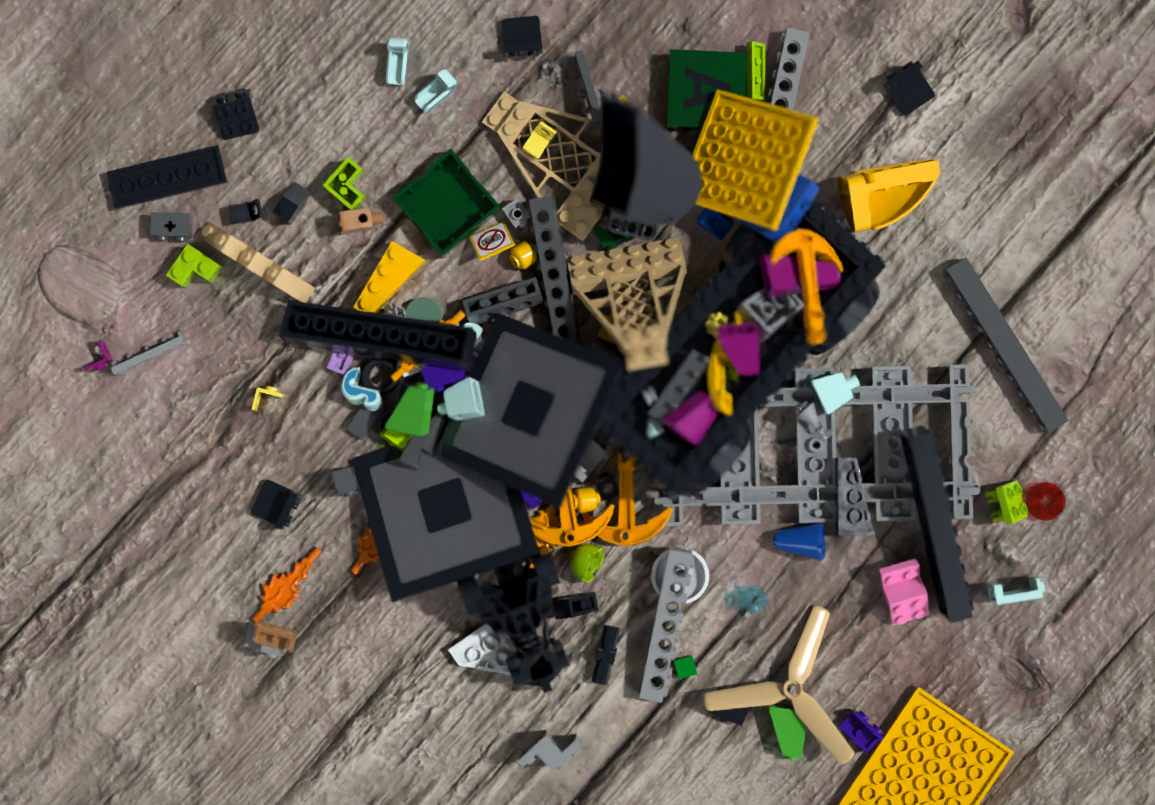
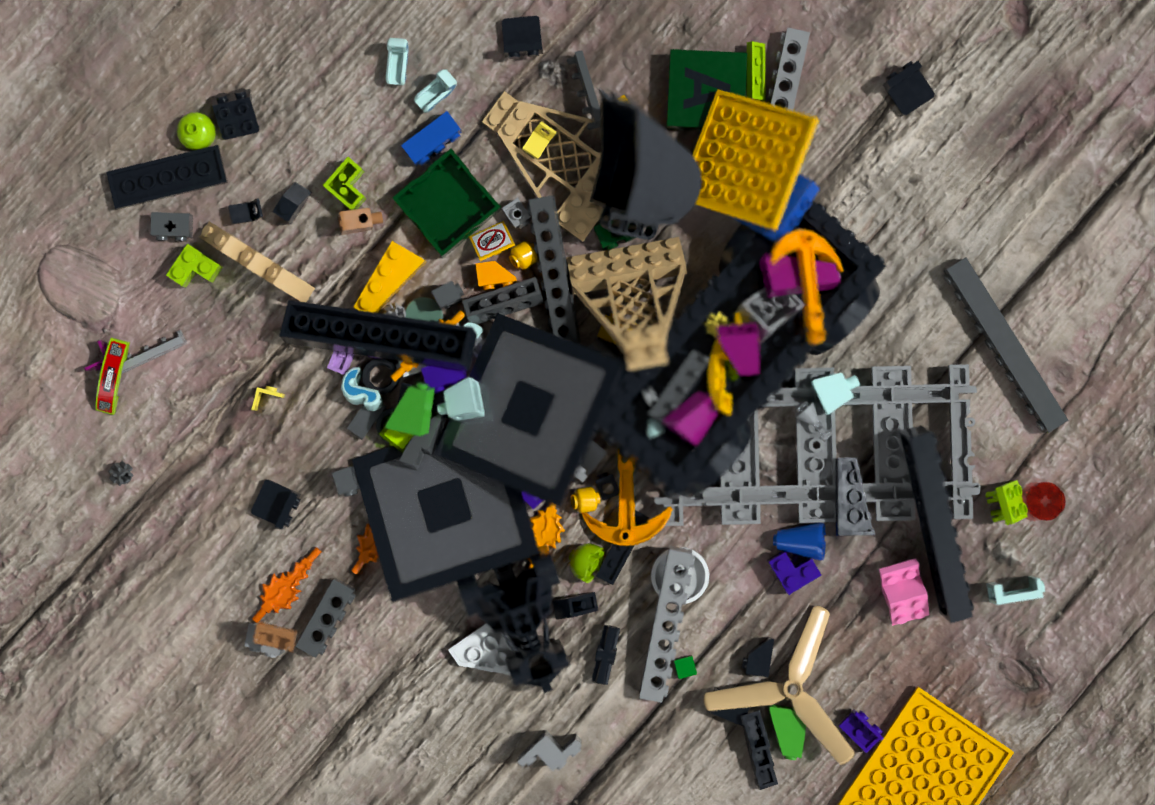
light orange piece [530,488,615,546] -> none
blue slope [697,208,732,241] -> none
clear light blue brick [740,585,769,614] -> none
yellow panel [837,159,940,233] -> none
none -> slope [95,337,130,415]
none -> dark grey gear [108,461,133,486]
none -> lime cylinder [177,112,216,151]
none -> dark grey brick [295,578,356,658]
none -> blue brick [401,111,462,166]
none -> dark grey brick [432,281,464,311]
none -> light orange slope [475,261,517,290]
none -> black plate [596,510,649,585]
none -> black slope [741,710,778,790]
none -> black slope [742,637,774,677]
none -> dark purple brick [767,551,822,595]

